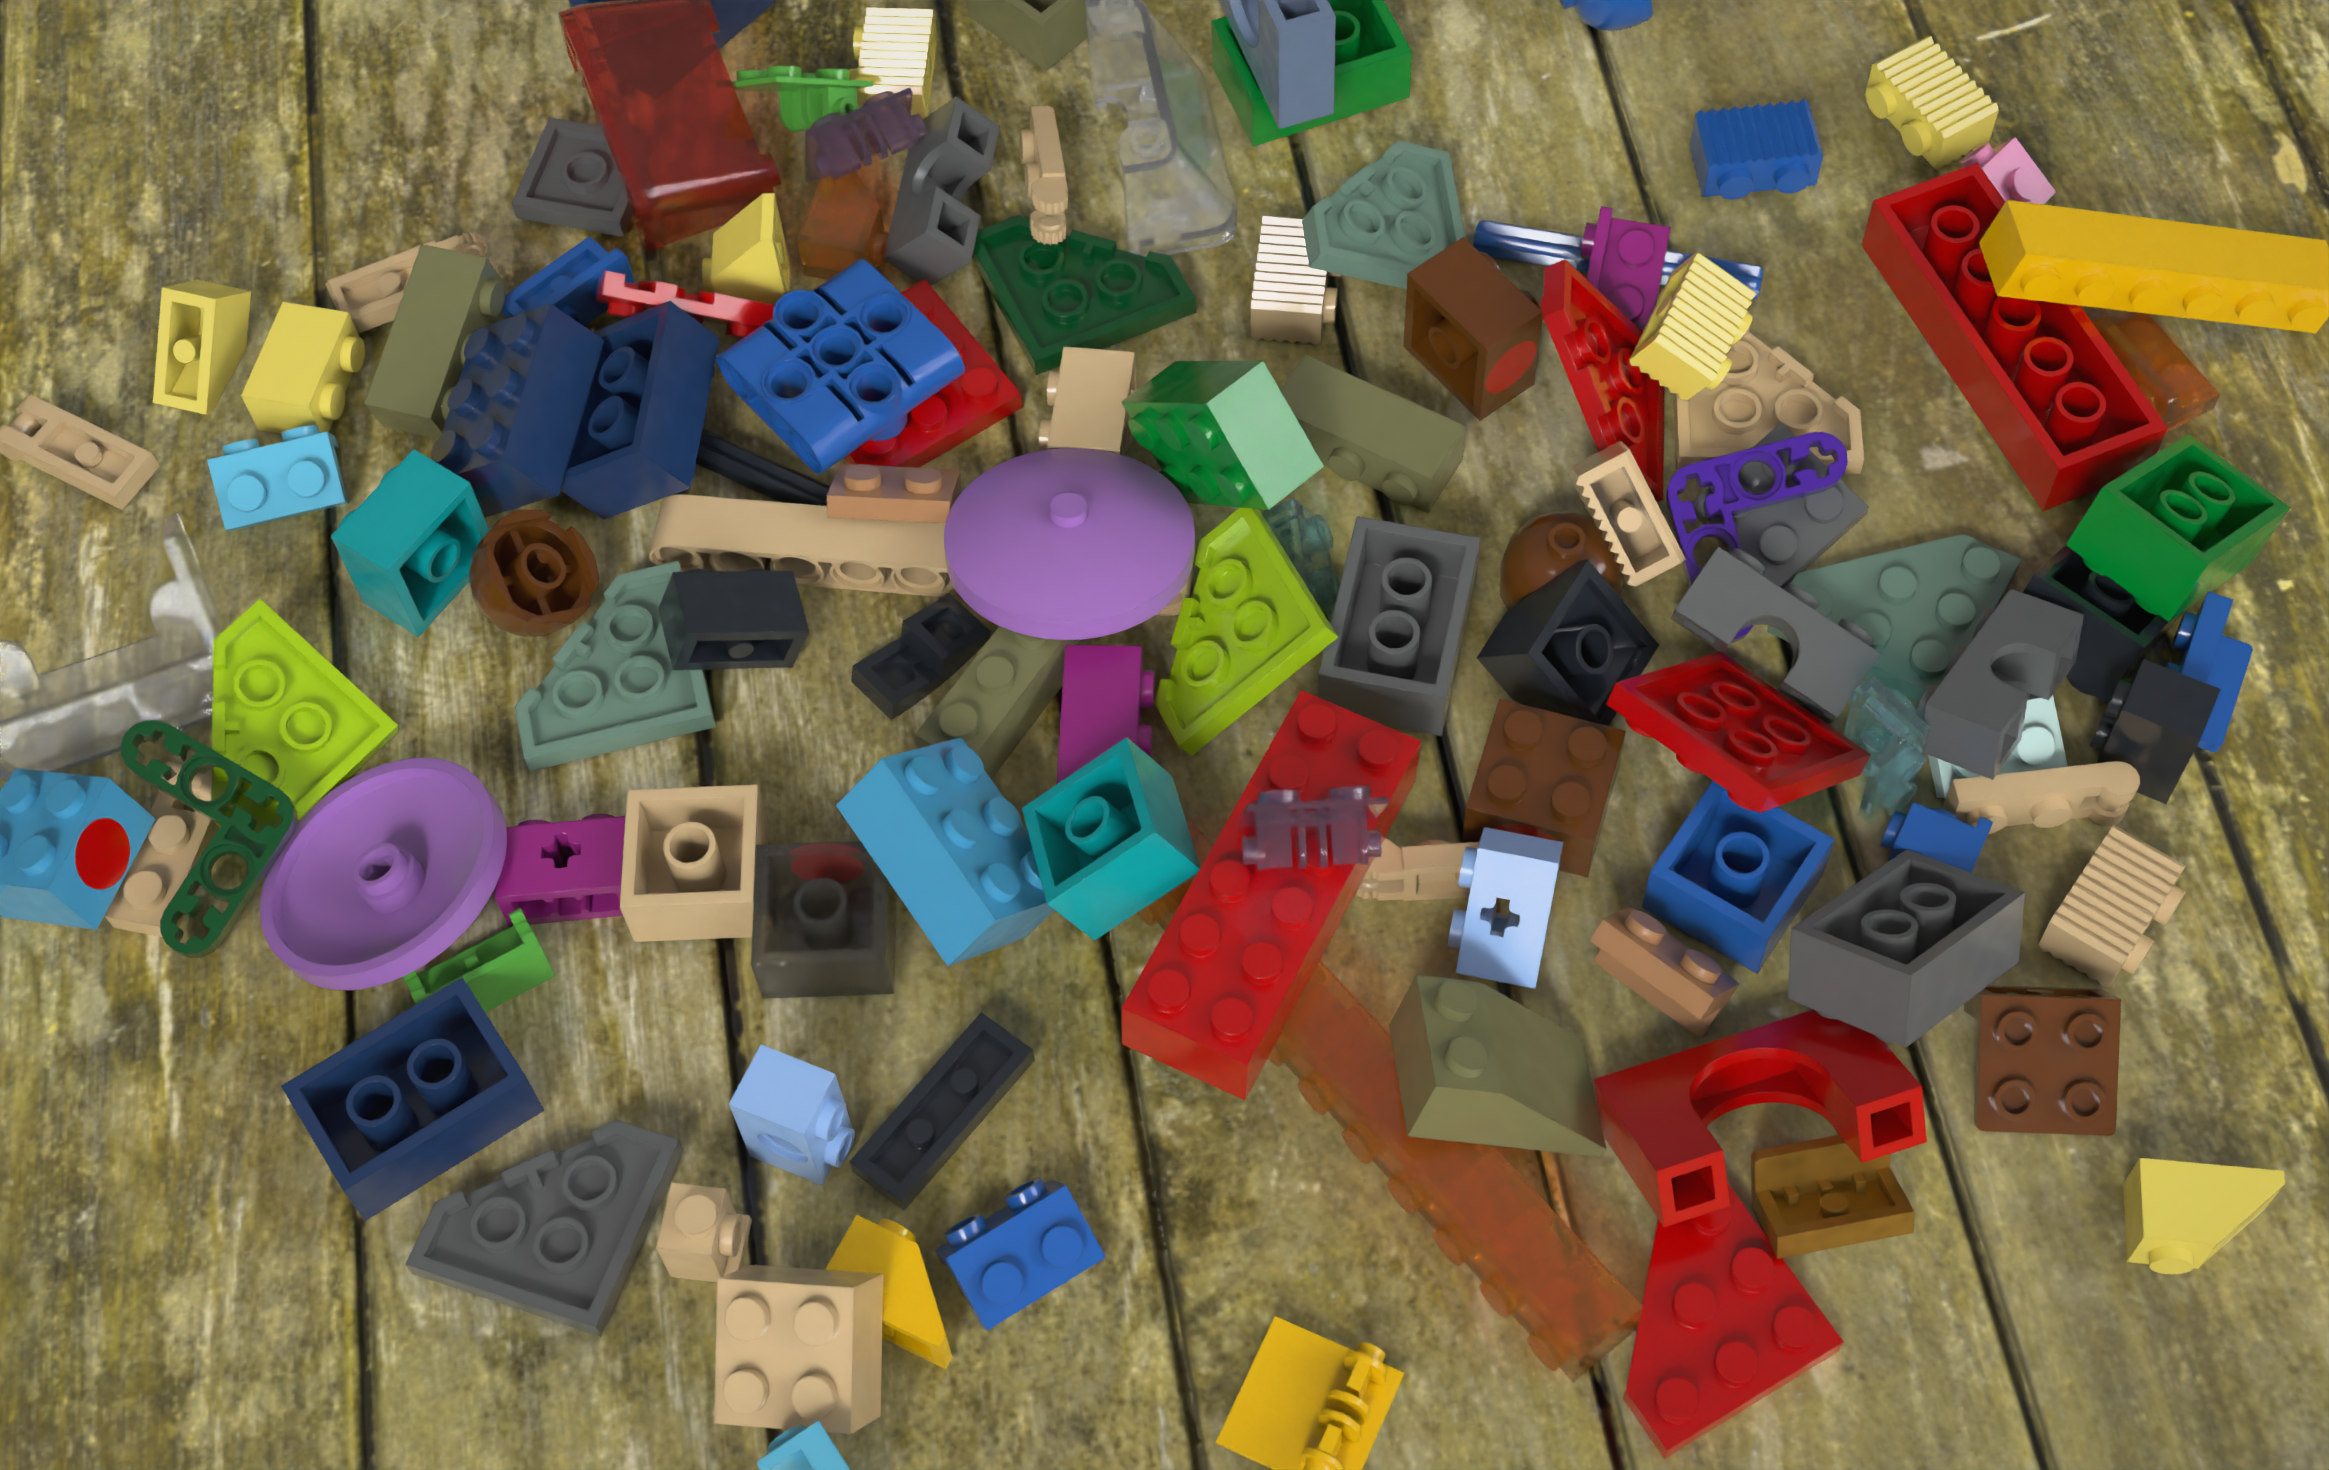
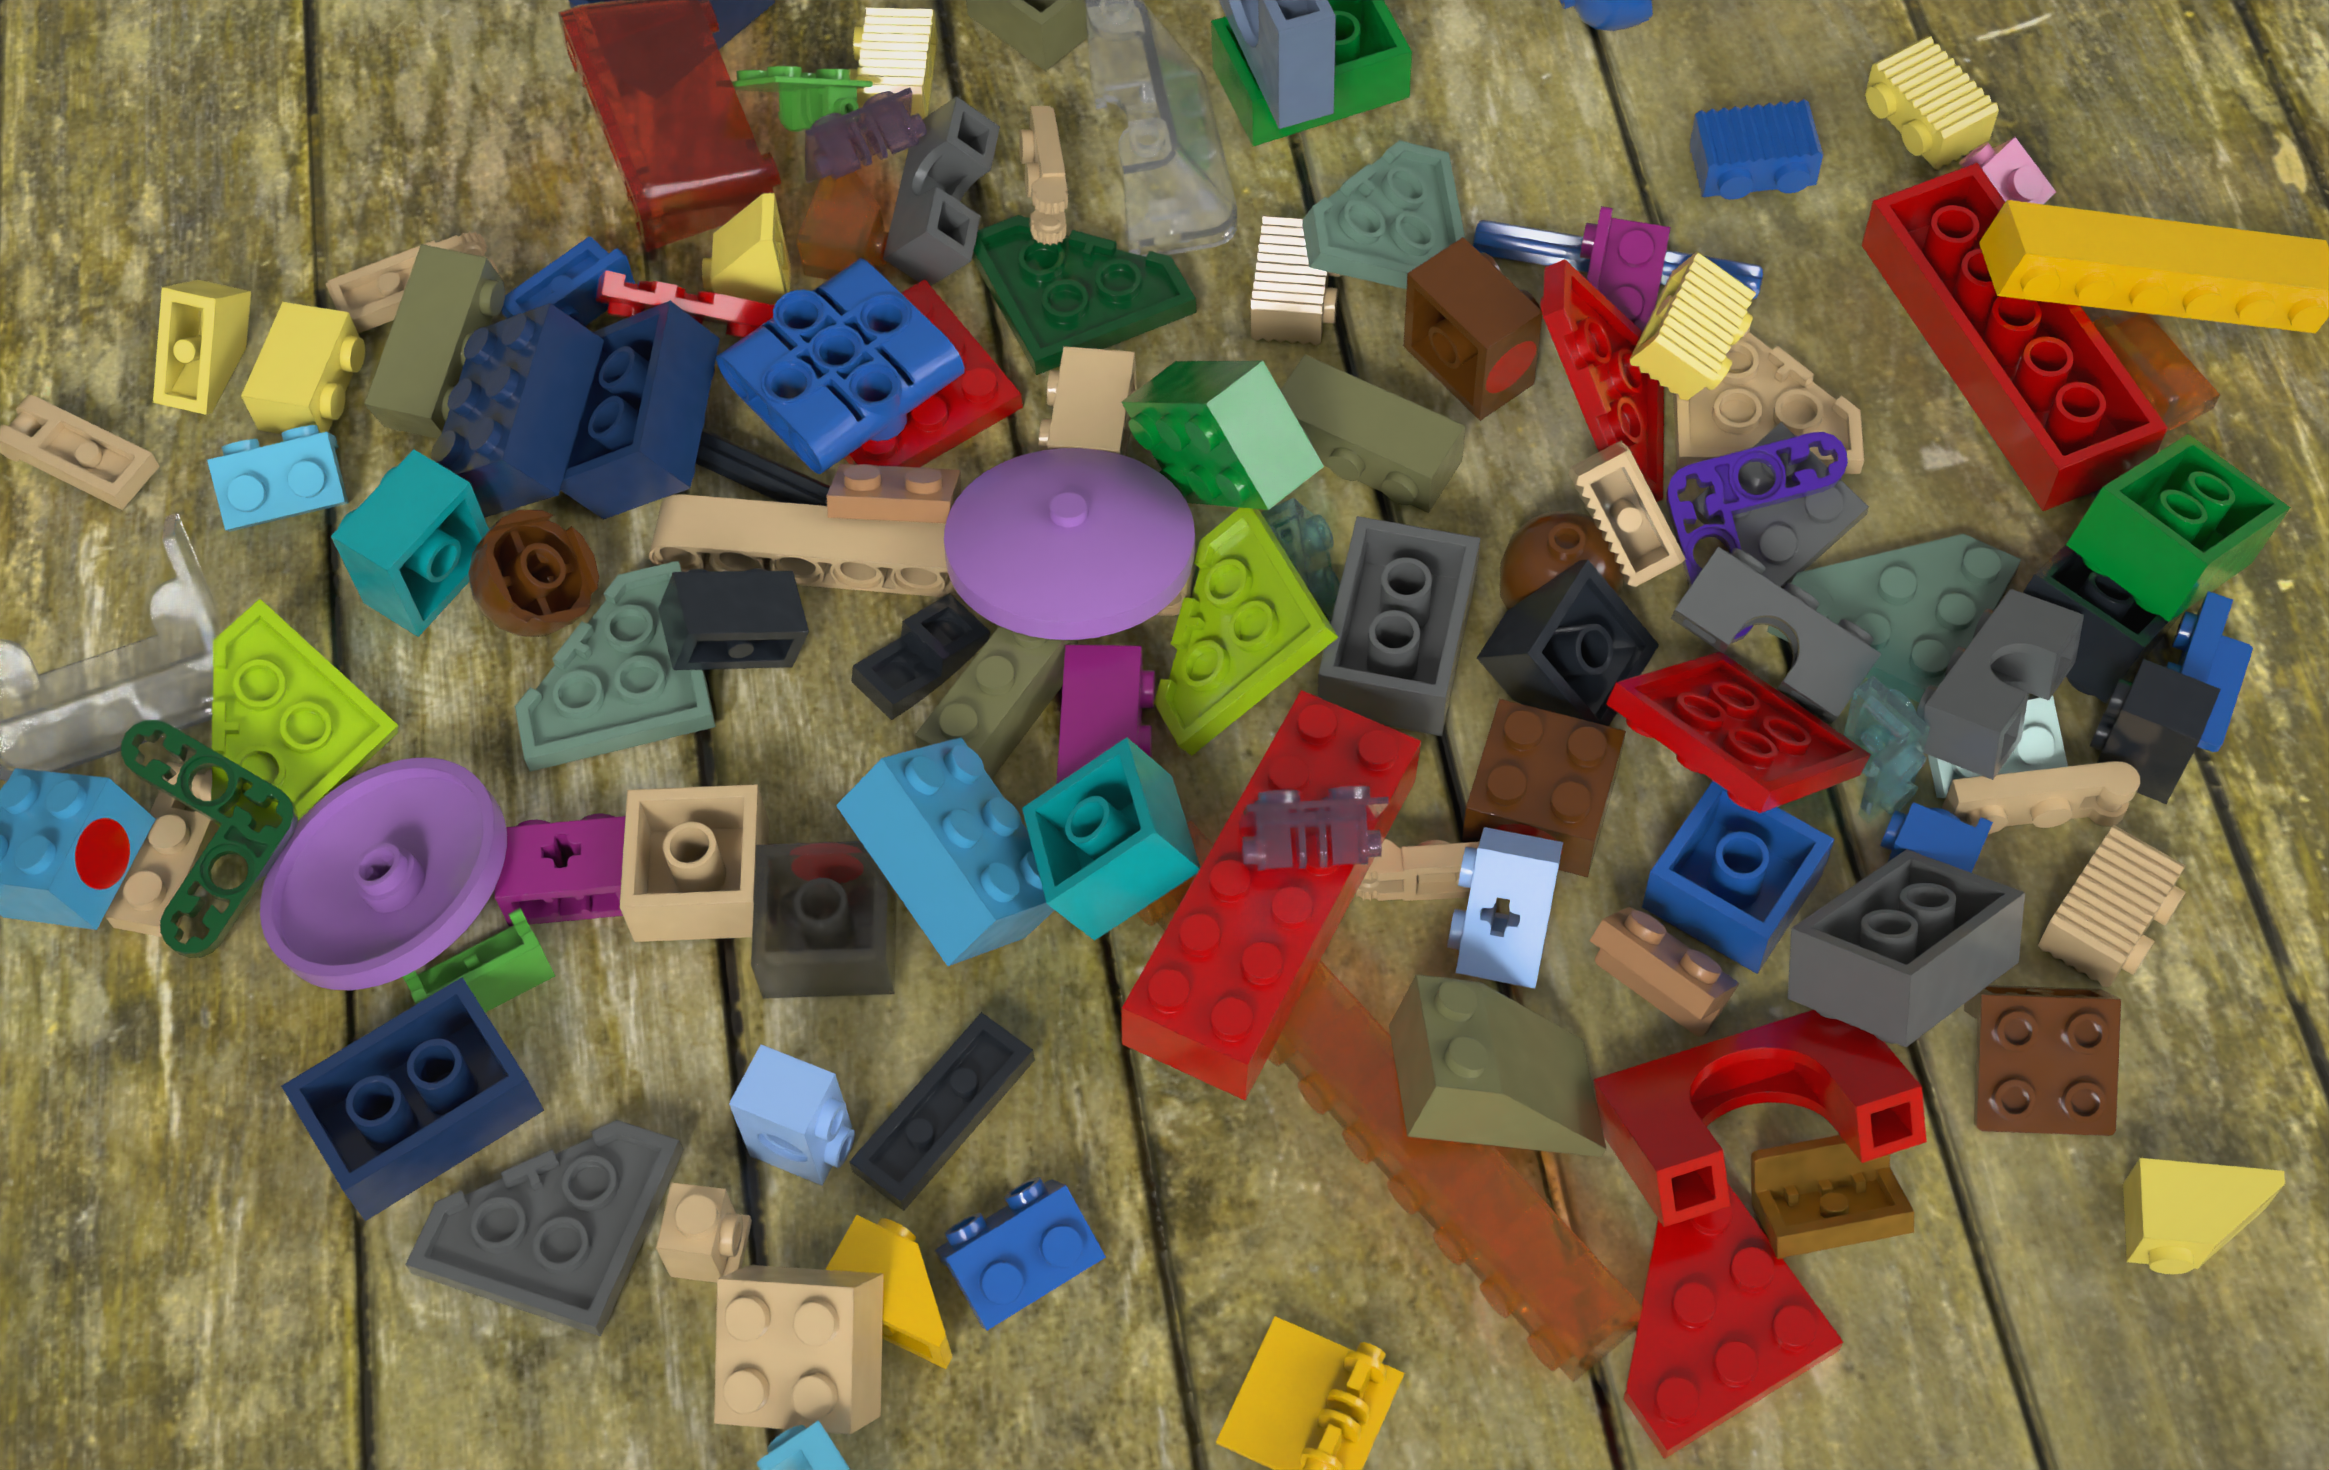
dark grey plate [511,117,660,237] -> none

